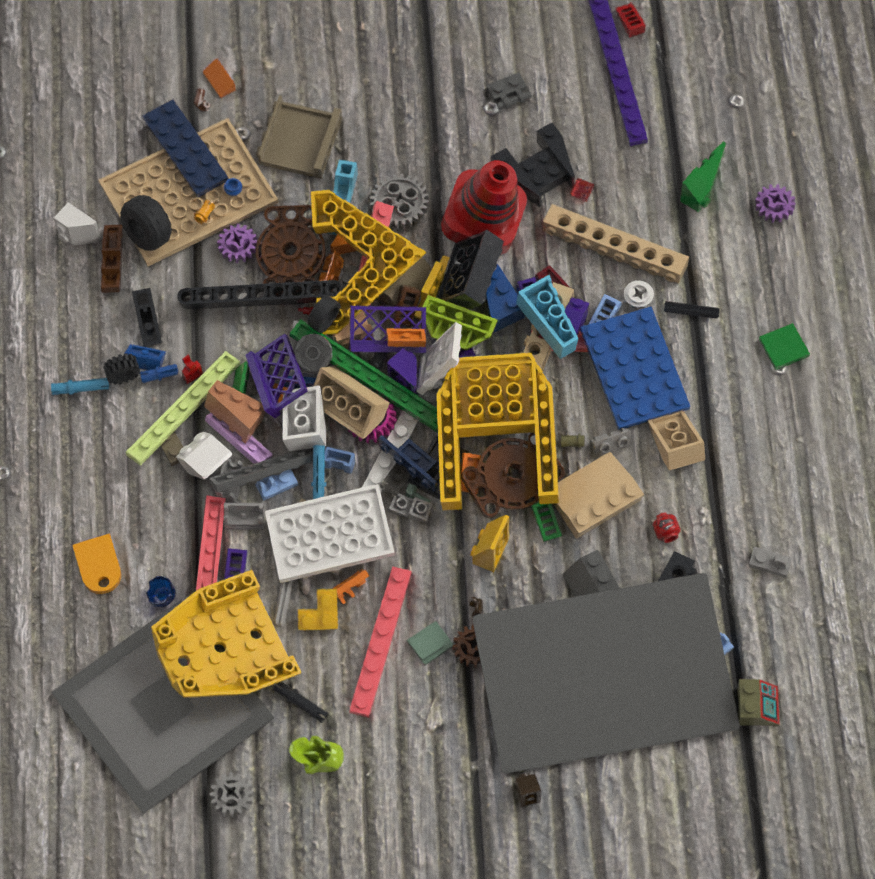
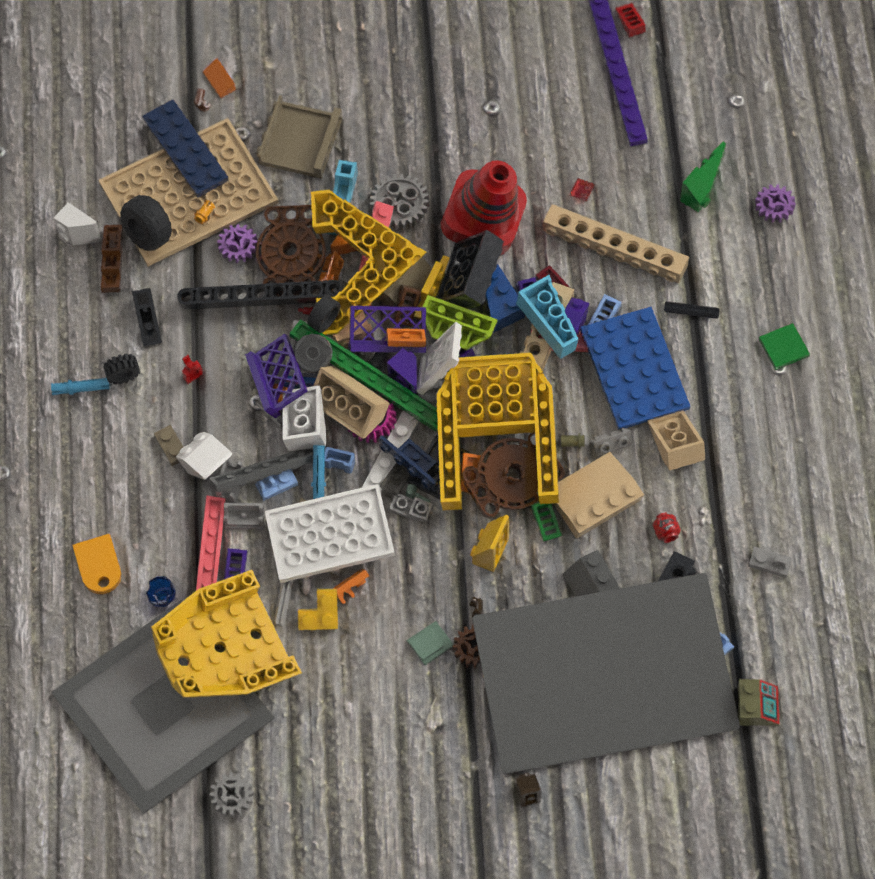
blue slope [124,344,166,370] -> none
yellowish green tile [126,351,240,466] -> none
blue axle [140,364,179,383] -> none
nougat wedge [204,380,265,444] -> none
lavender plate [205,413,273,464] -> none
blue plate [224,178,242,196] -> none
green slope [232,362,250,395] -> none
black pin [273,681,329,724] -> none
lime head [289,736,344,775] -> none
coral plate [349,566,412,718] -> none
dark grey plate [487,72,532,110] -> none
black wedge [491,122,575,207] -> none
white gear [624,281,654,309] -> none

